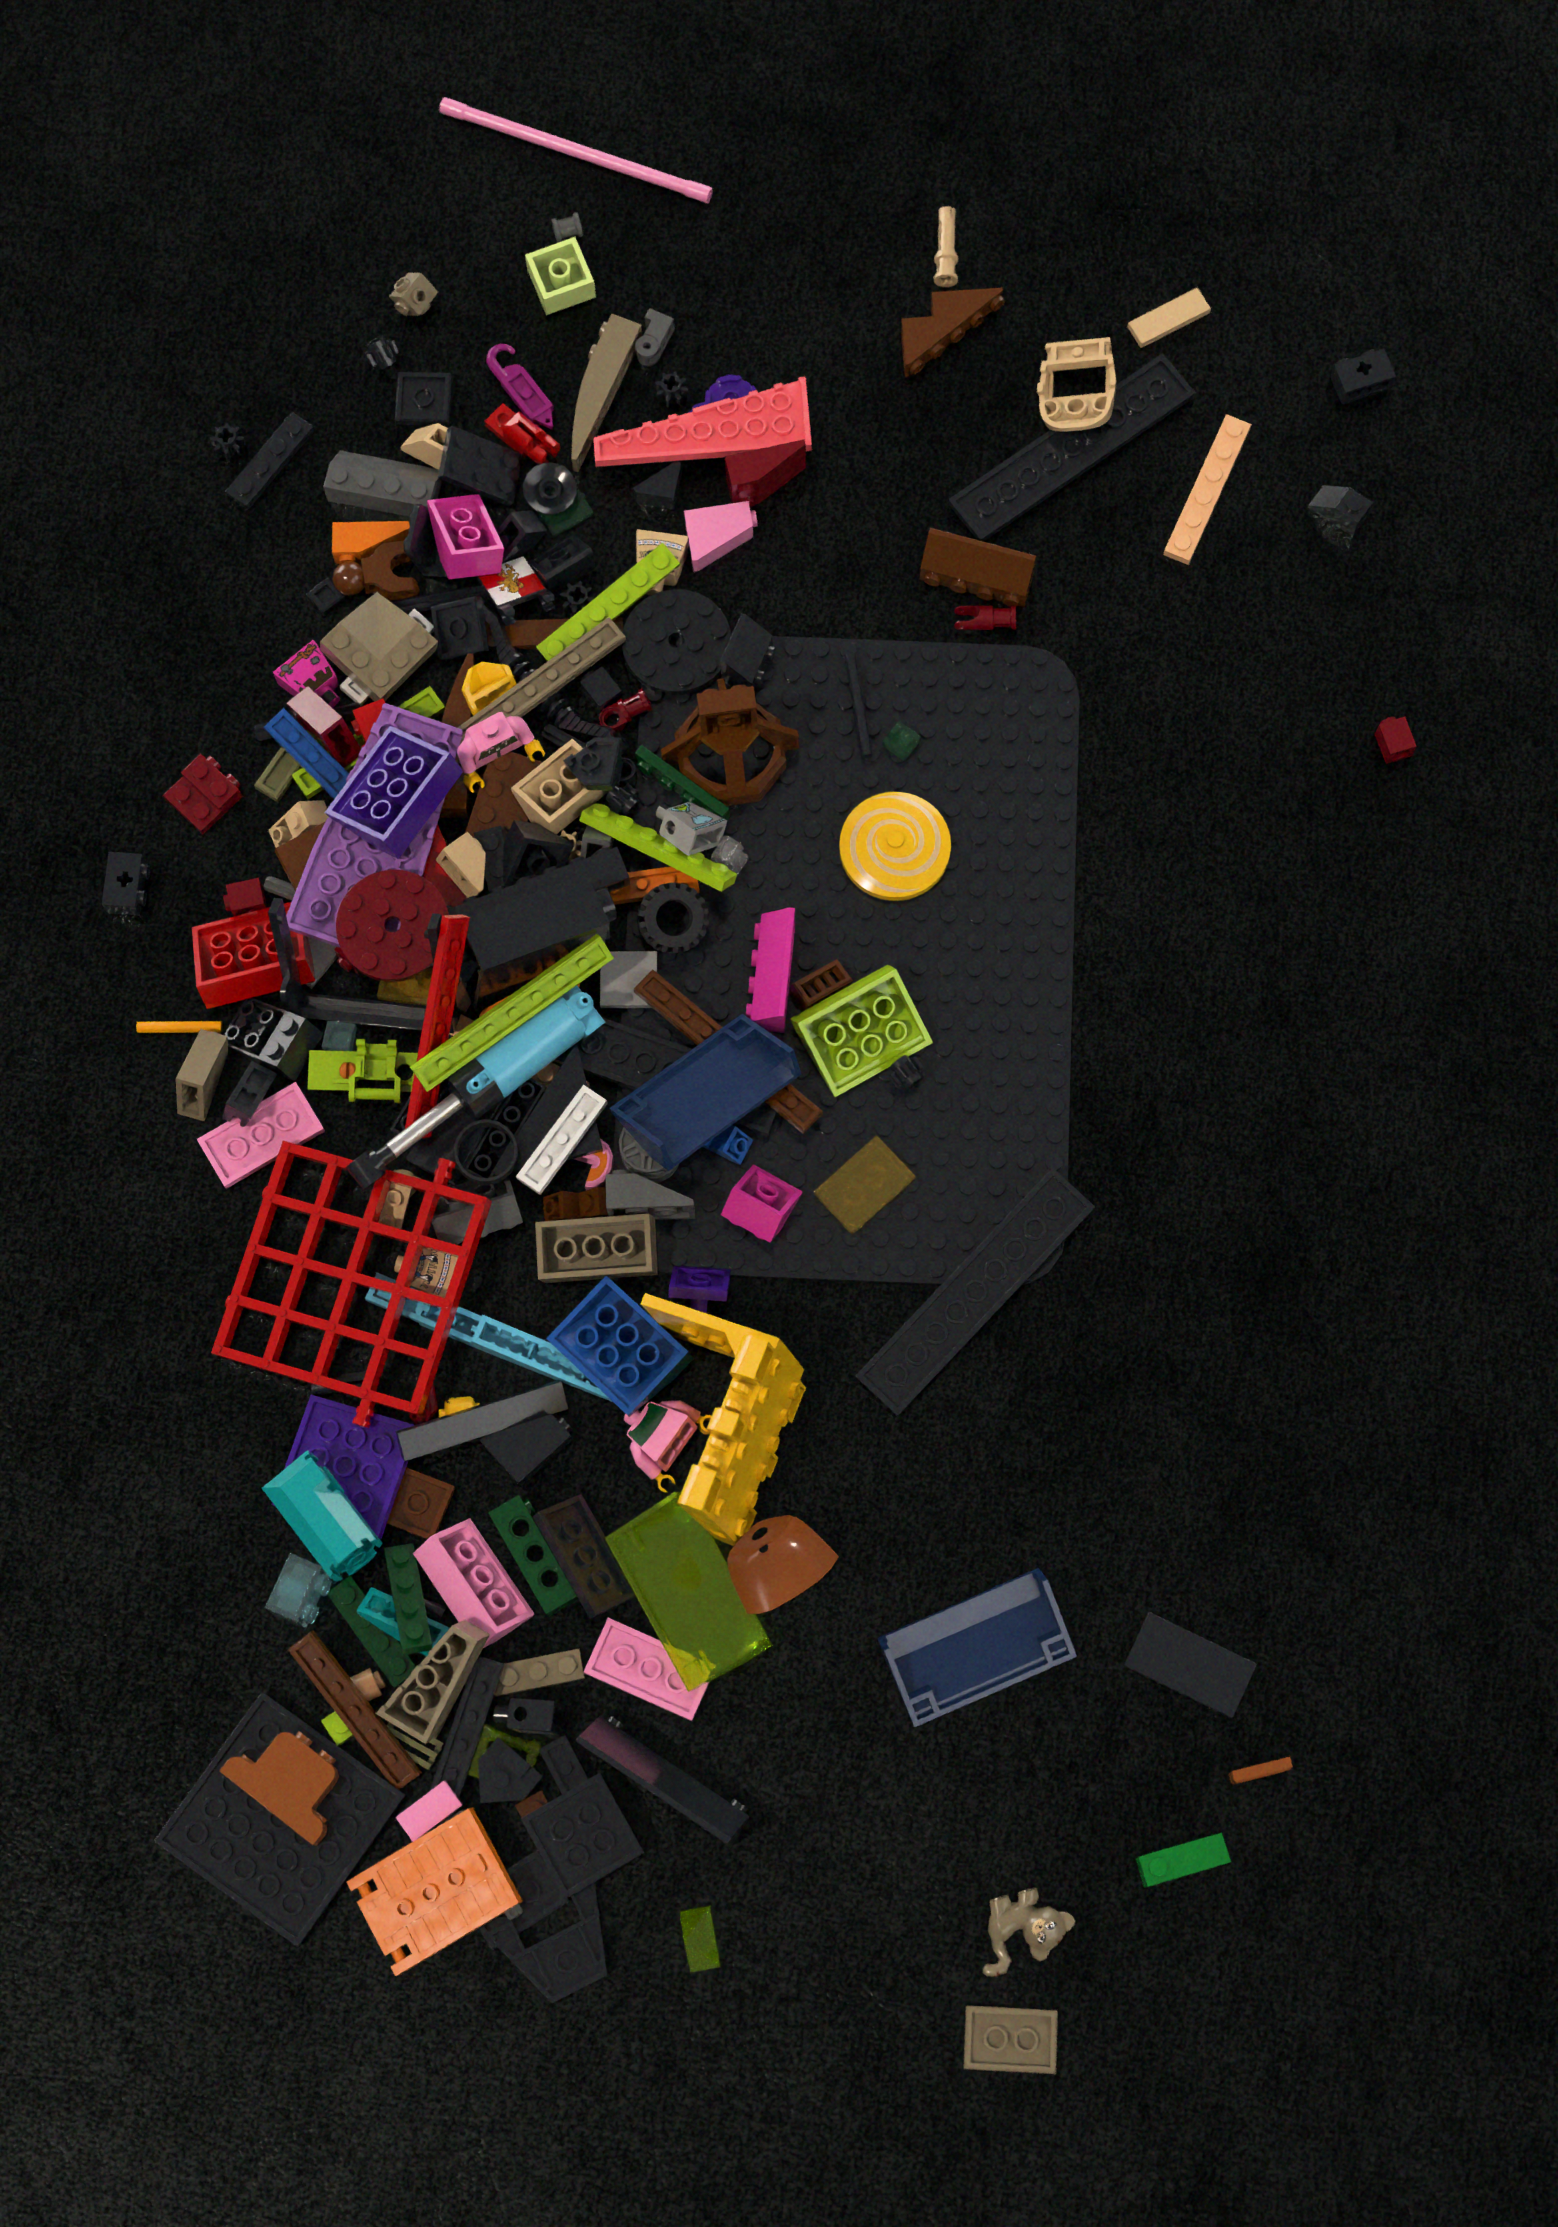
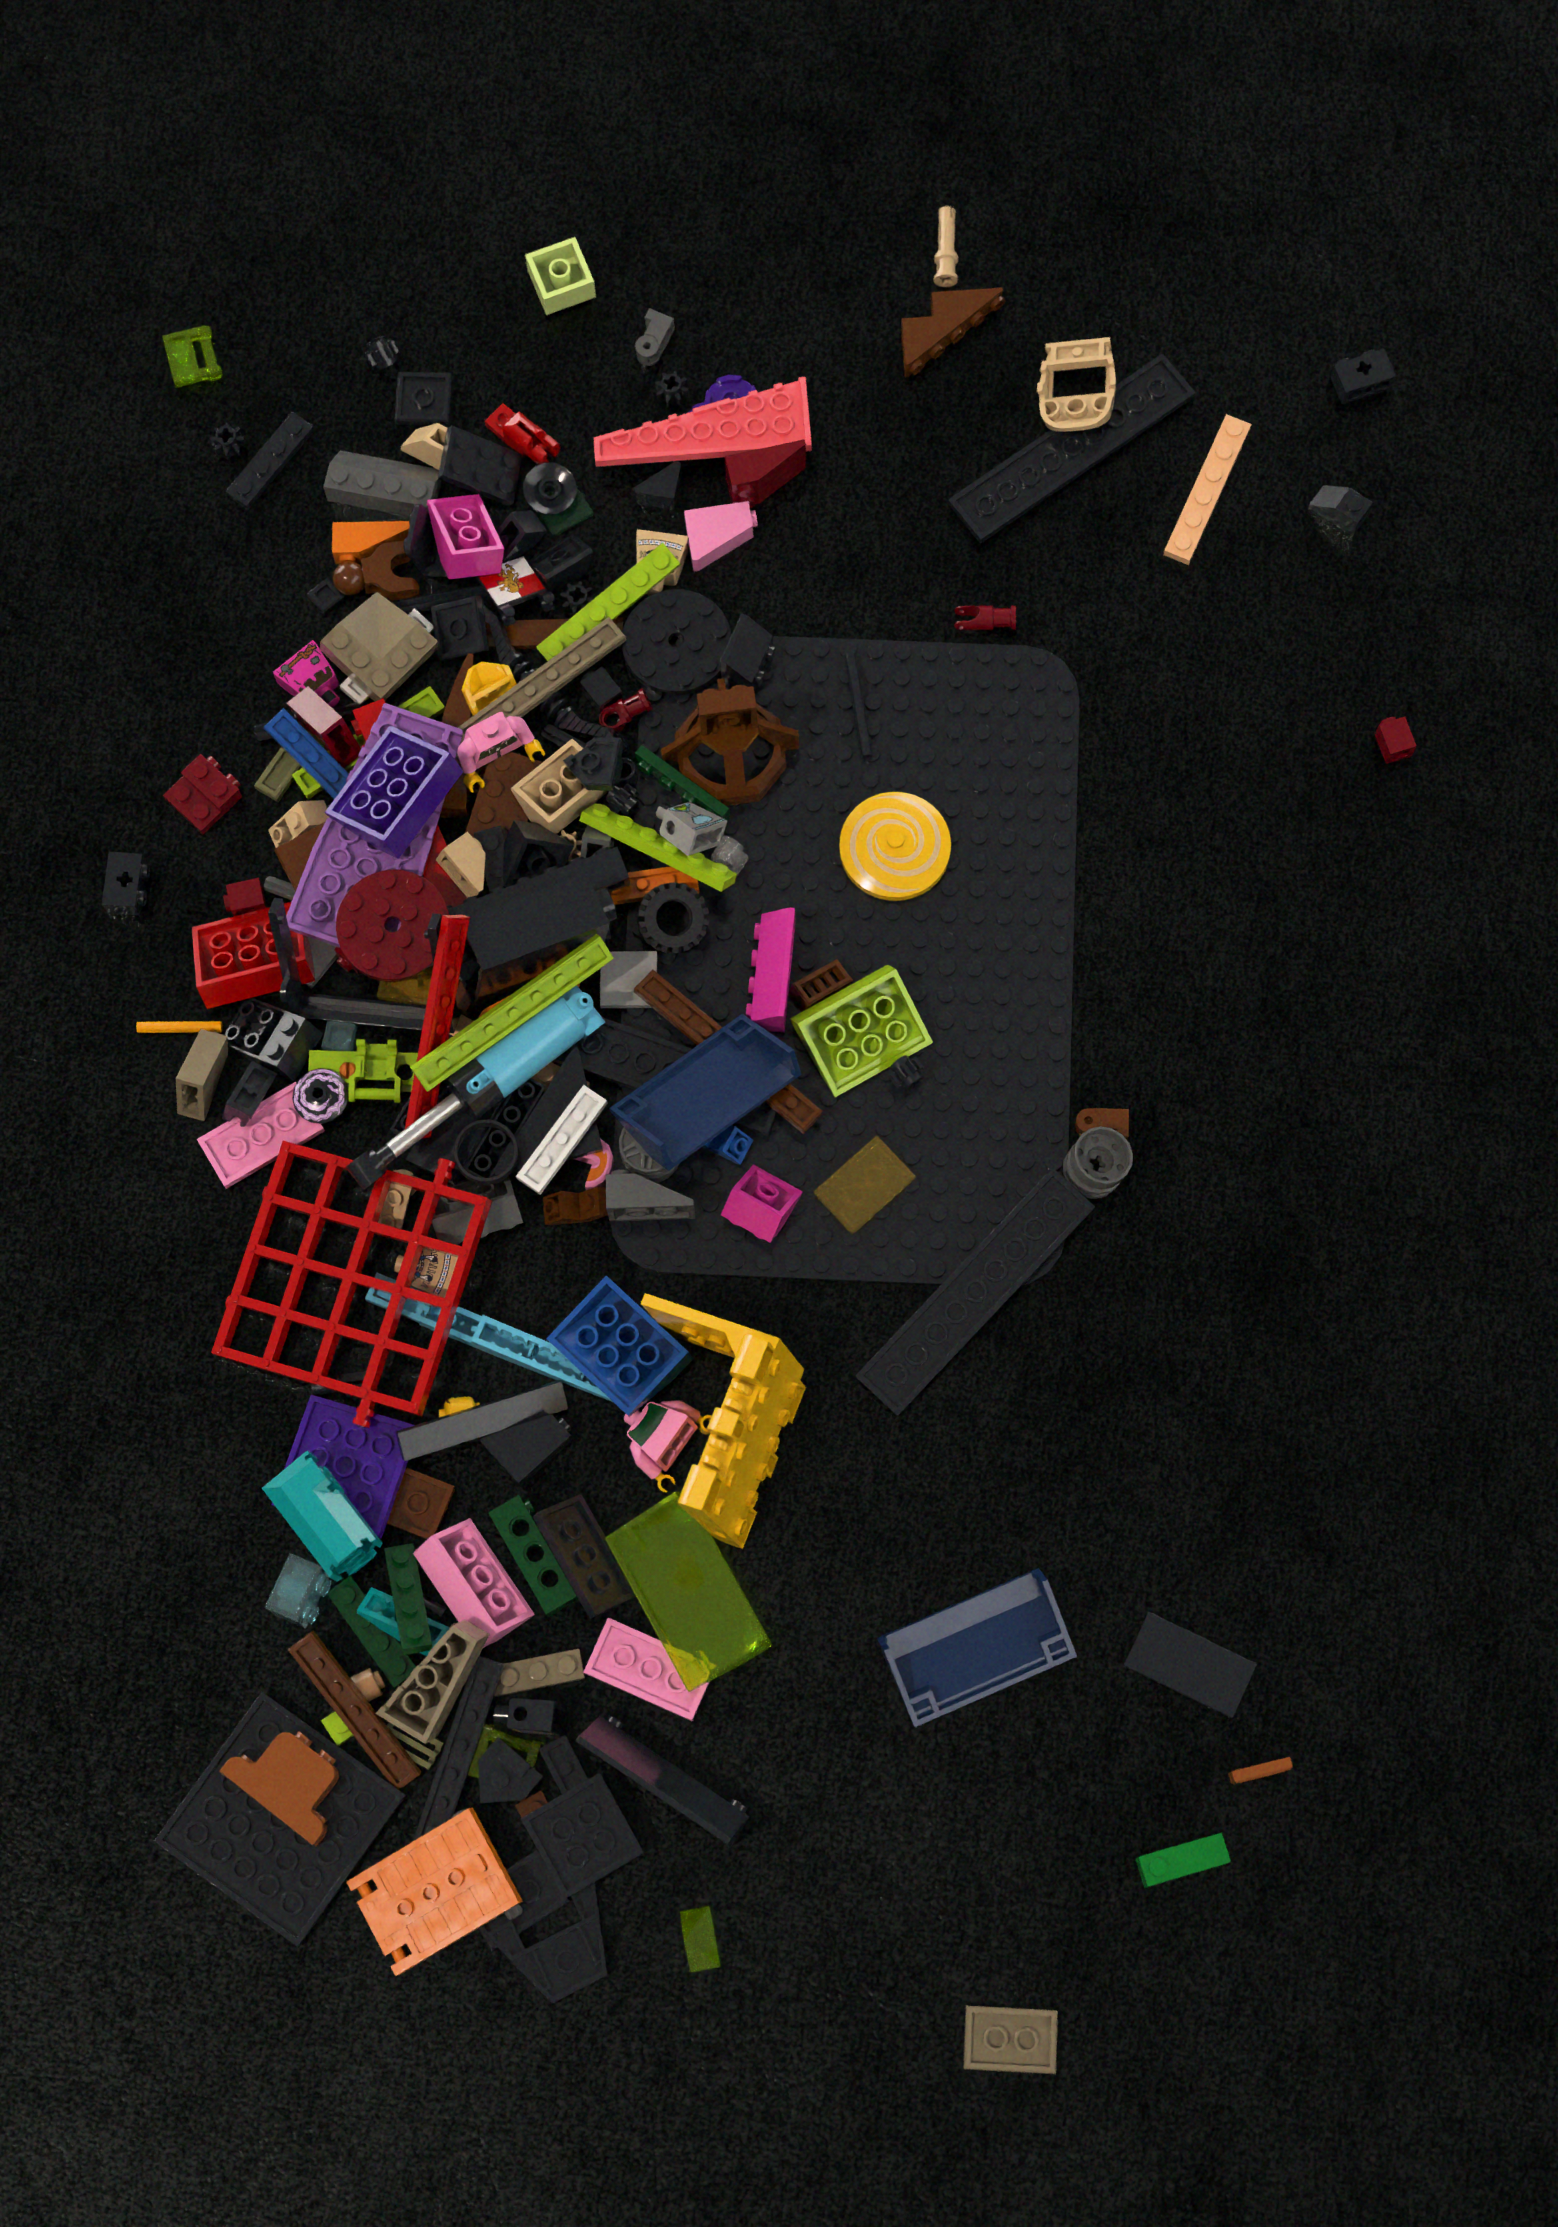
dark tan brick [389,273,438,316] -> none
bright pink tile [396,1781,463,1841] -> none
dark red arm [410,1384,438,1425] -> none
bright pink piece [440,97,712,203] -> none
magenta plate [486,344,554,429] -> none
dark tan brick [535,1214,658,1283] -> none
dark grey bush [551,213,583,243] -> none
dark tan slope [572,314,642,472] -> none
dark purple tile [668,1266,731,1314] -> none
dark orange piece [727,1515,839,1614] -> none
clear green tile [882,721,921,761] -> none
reddish brown slope [920,528,1036,607] -> none
dark tan animal [983,1887,1075,1977] -> none
tan tile [1128,288,1211,348] -> none
none -> clear neon green plate [162,326,222,388]
none -> dish [292,1068,349,1124]
none -> dark grey wheel [1062,1126,1133,1199]
none -> reddish brown leg [1075,1108,1129,1141]

